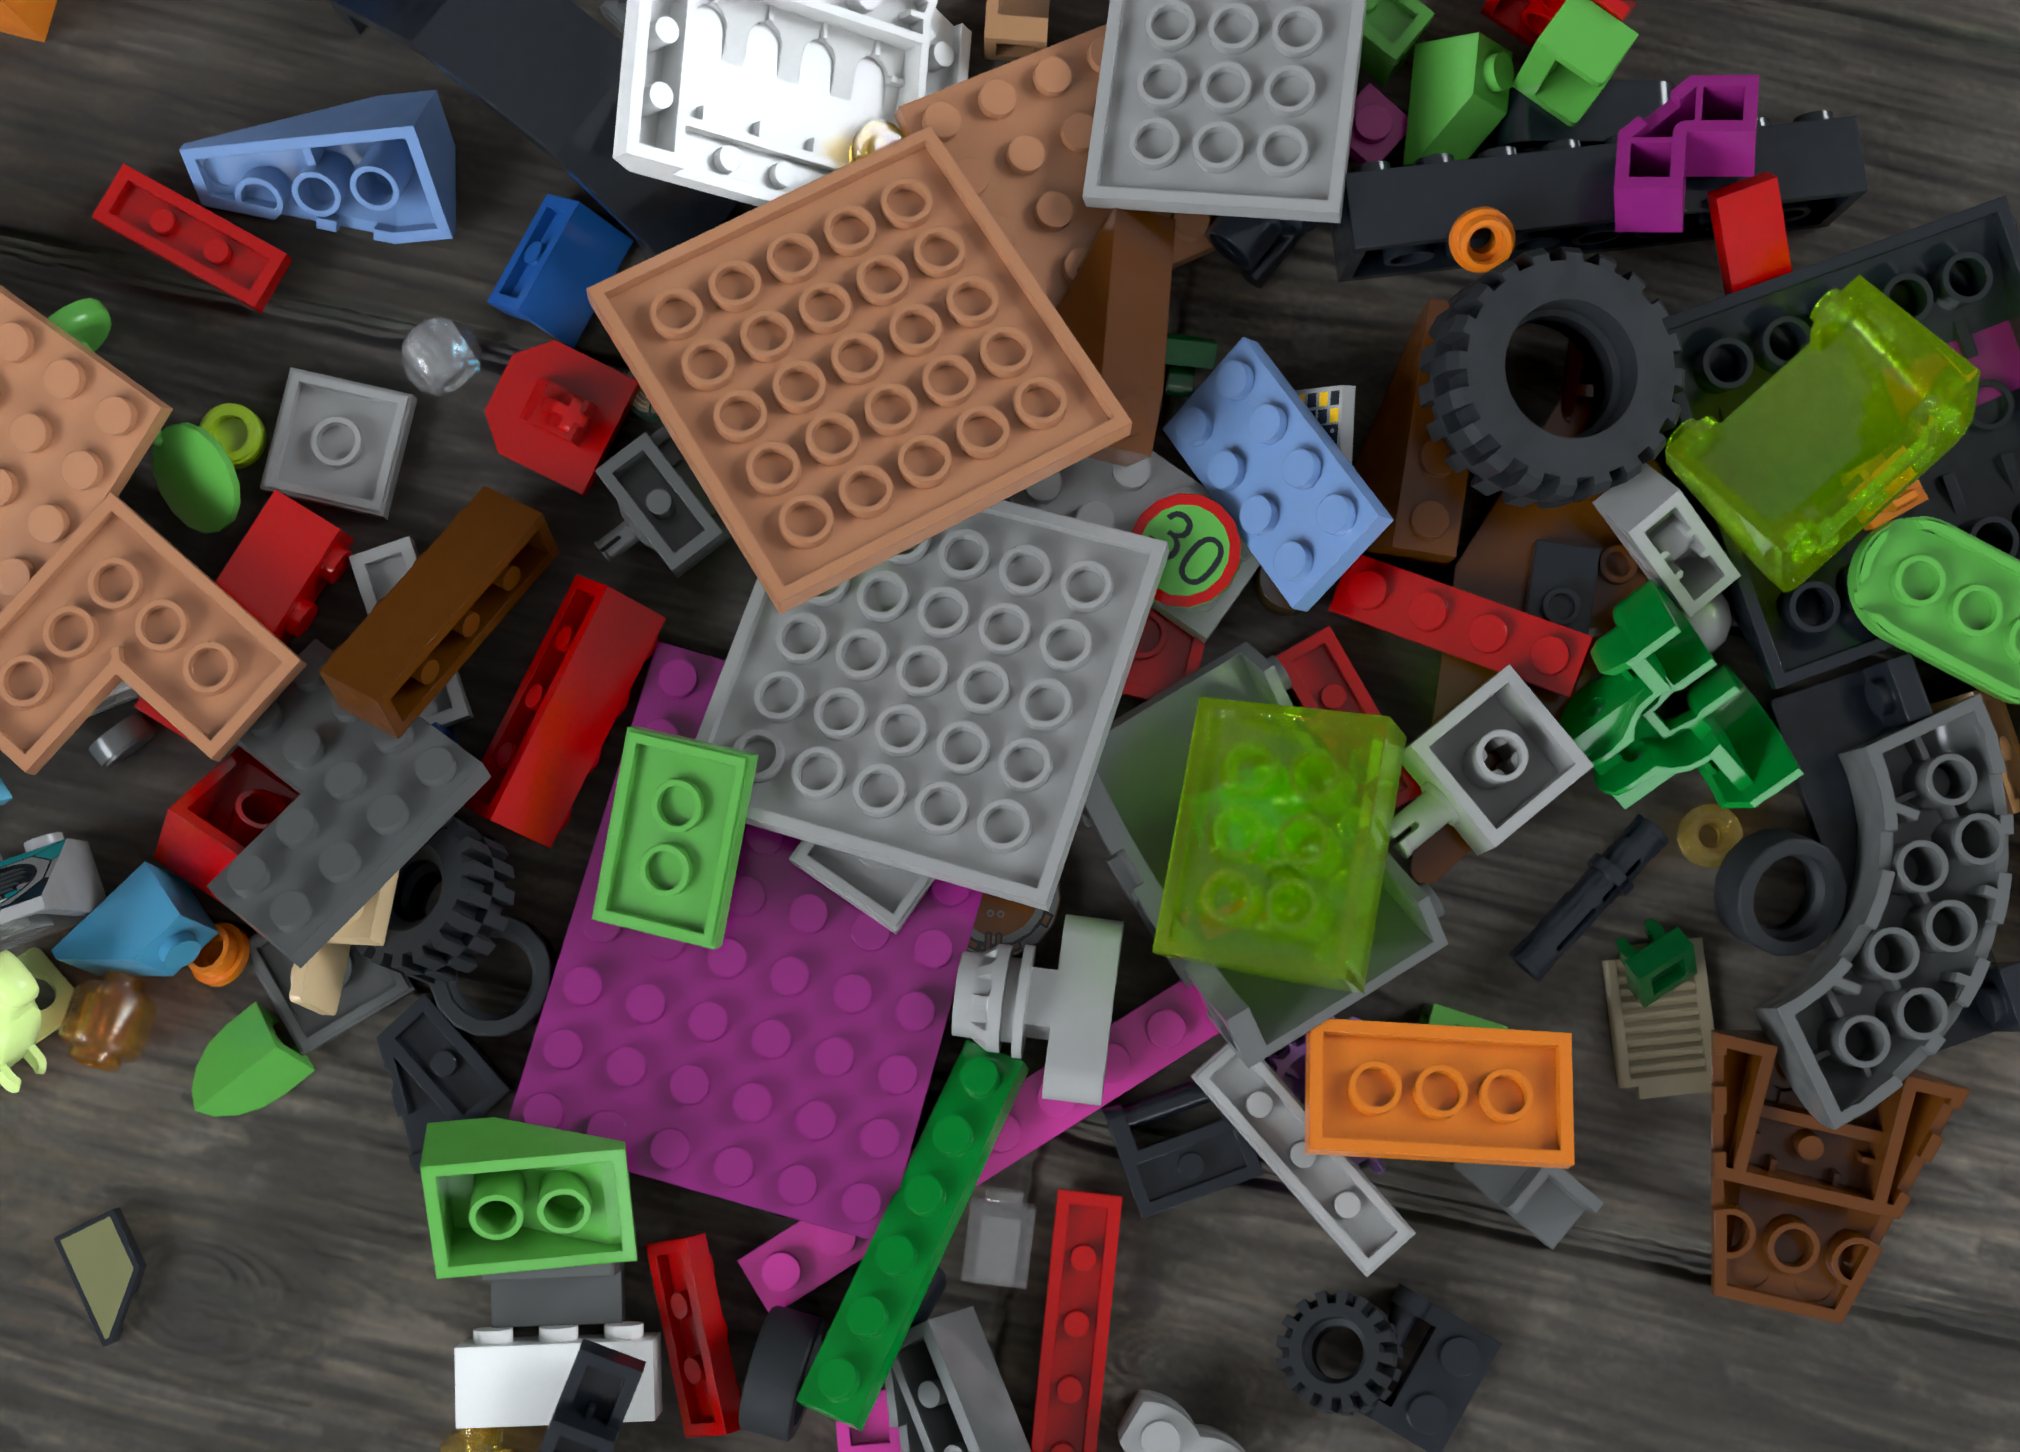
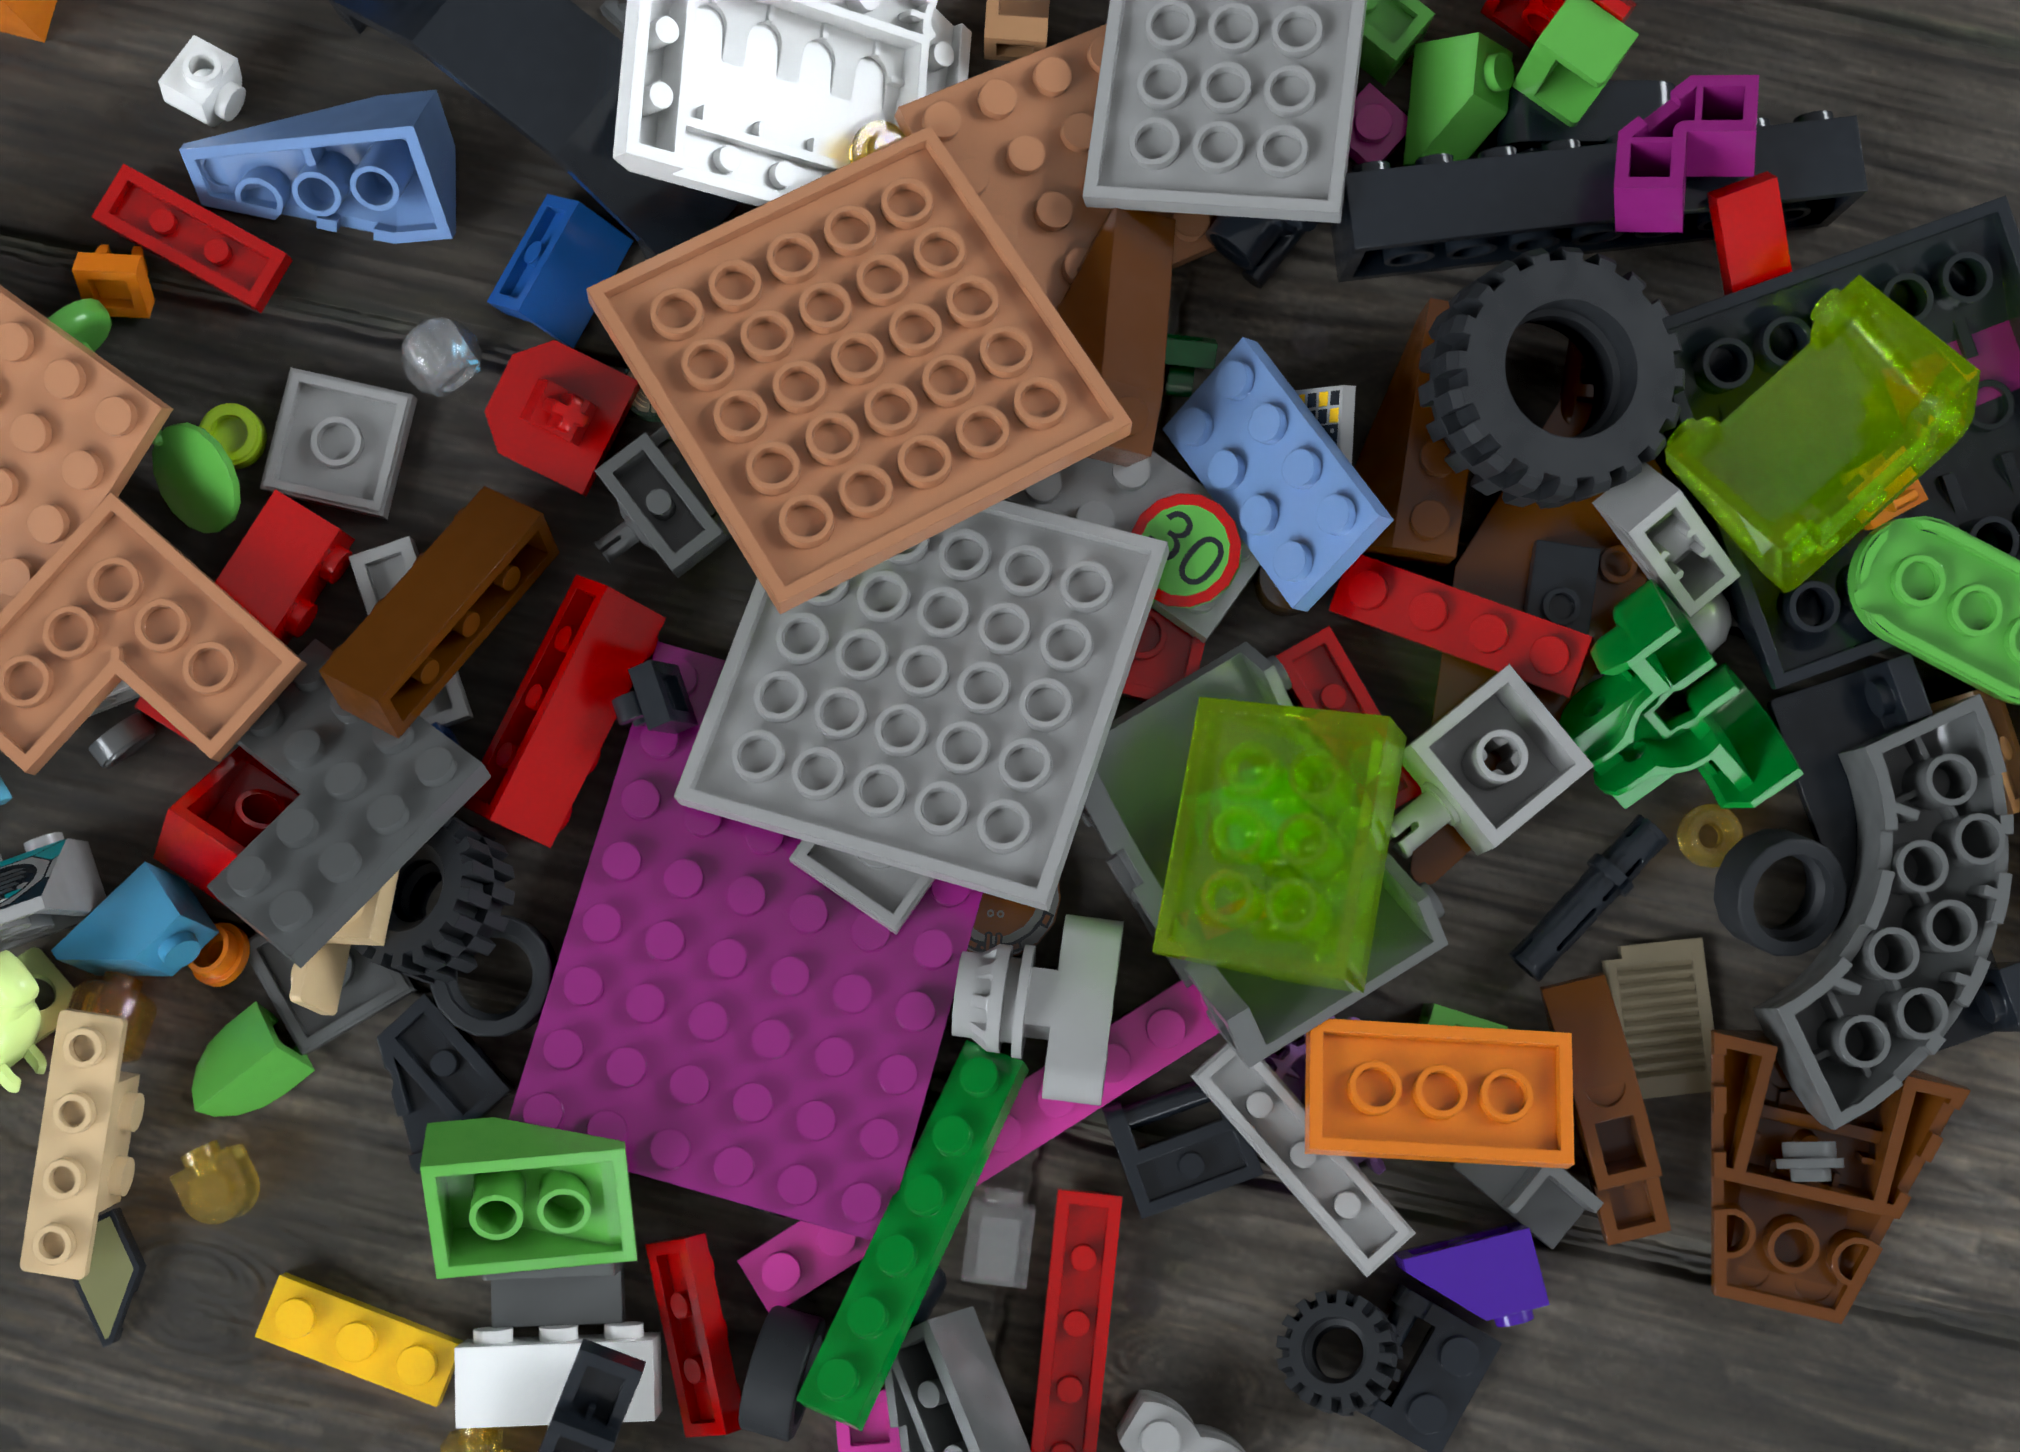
bright green tile [592,726,759,950] -> none
orange plate [1449,206,1515,273] -> none
dark green tile [1616,919,1697,1008] -> none
none -> tan bracket [20,1008,145,1280]
none -> orange tile [72,244,155,319]
none -> white plate [158,35,246,127]
none -> clear yellow plate [169,1140,260,1224]
none -> yellow plate [255,1272,463,1407]
none -> black tile [612,660,698,734]
none -> dark purple slope [1393,1222,1550,1327]
none -> reddish brown slope [1539,972,1672,1246]
none -> dark grey plate [1776,1141,1845,1182]

